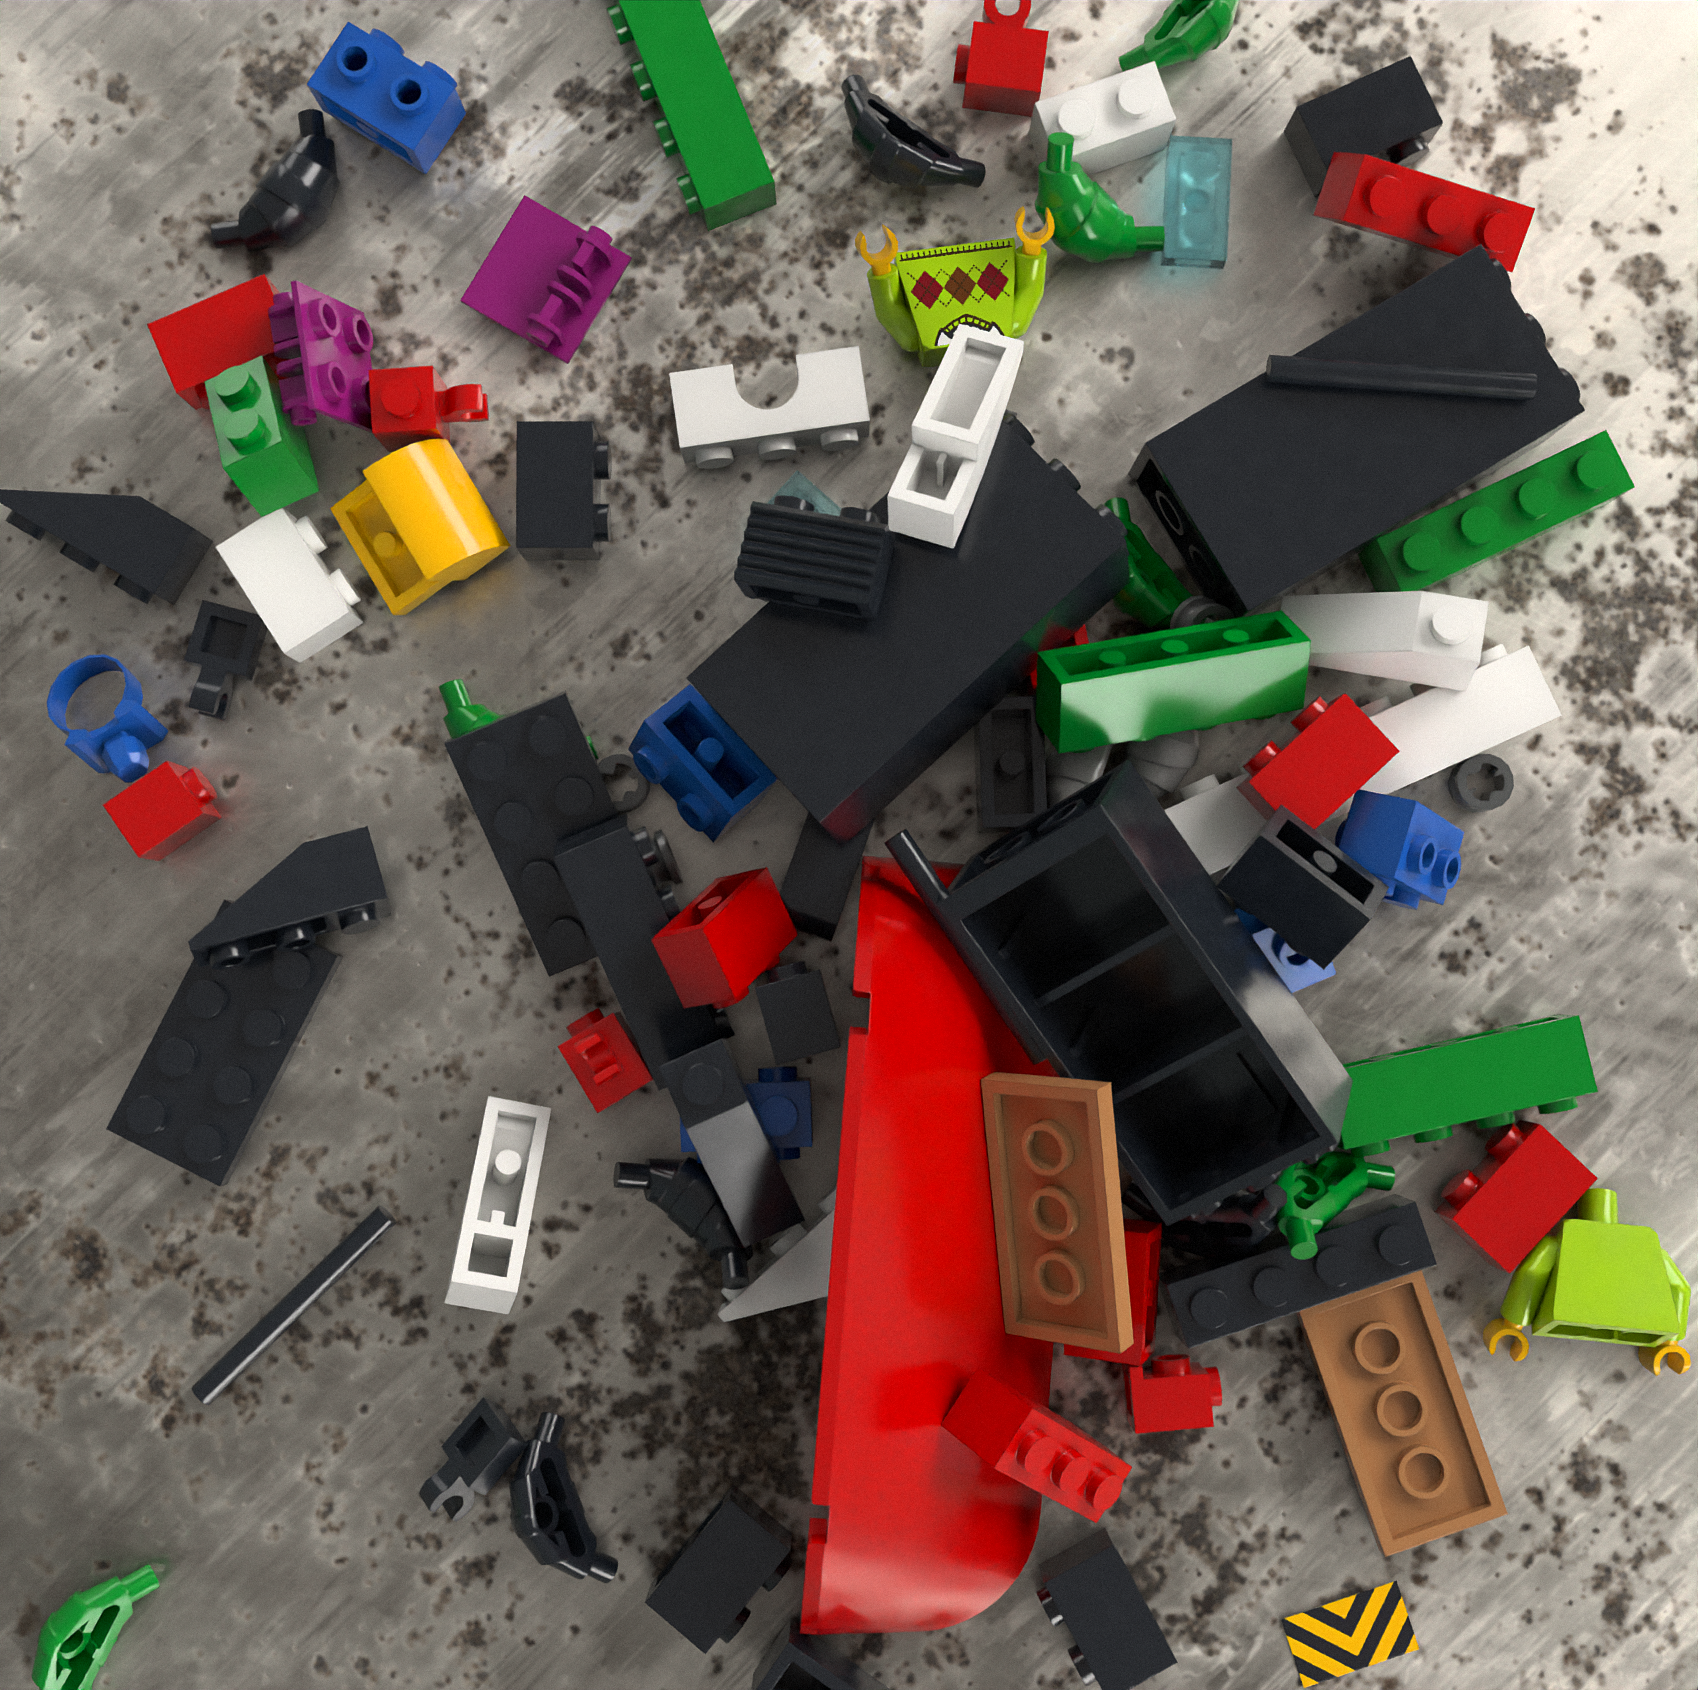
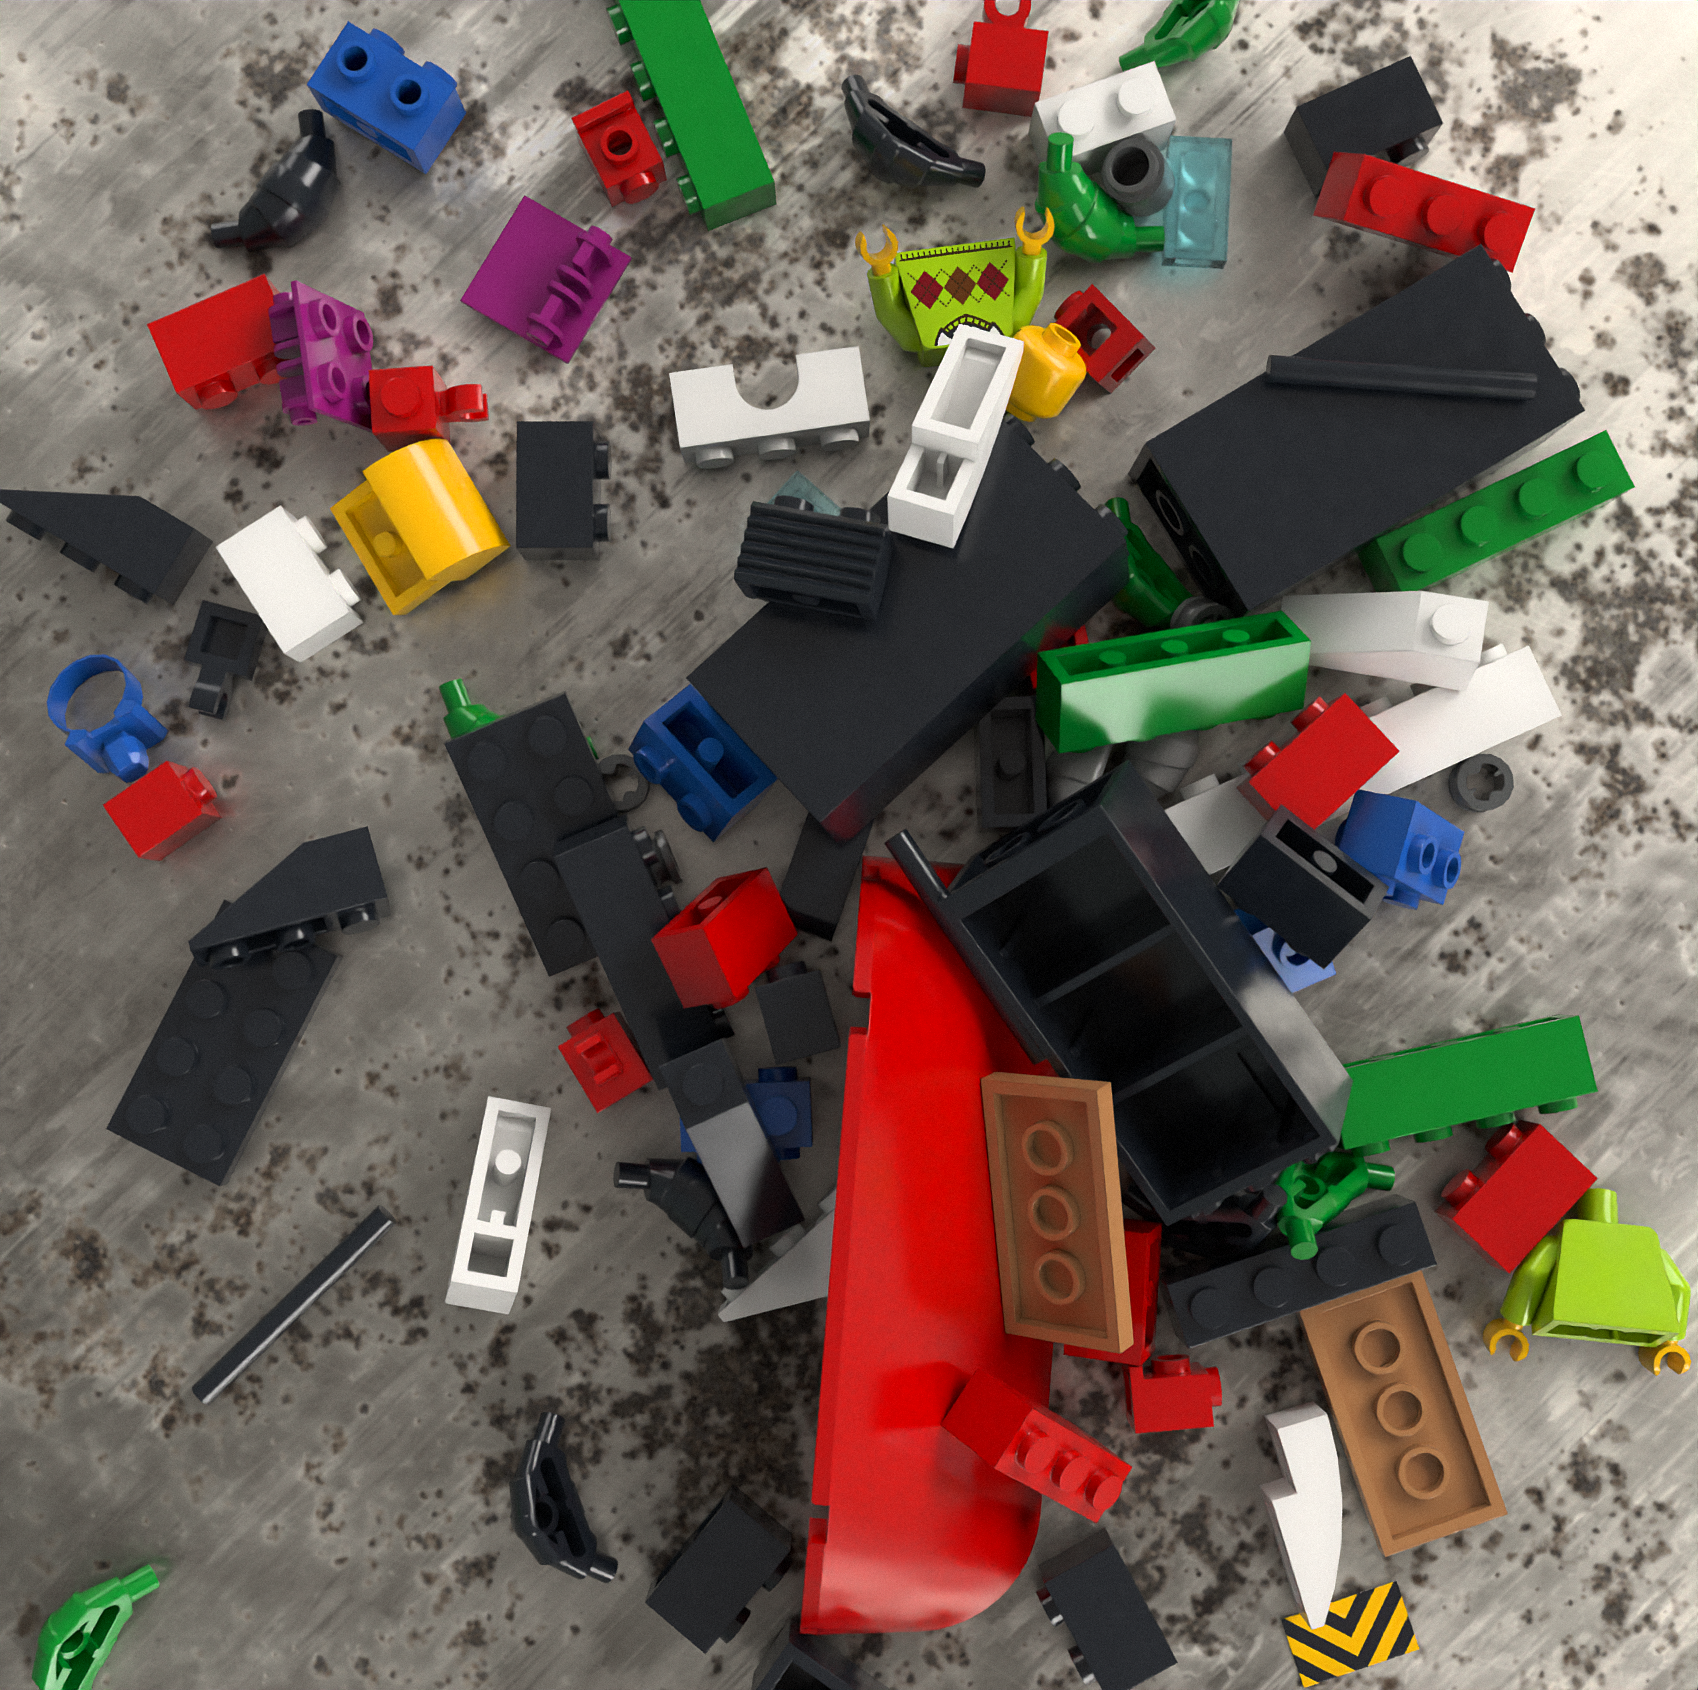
green brick [205,355,319,517] -> none
black plate [419,1397,528,1522] -> none
none -> red brick [571,90,667,207]
none -> yellow head [1006,323,1087,422]
none -> red brick [1054,284,1156,393]
none -> dark grey brick [1101,138,1175,217]
none -> white slope [1259,1401,1342,1630]

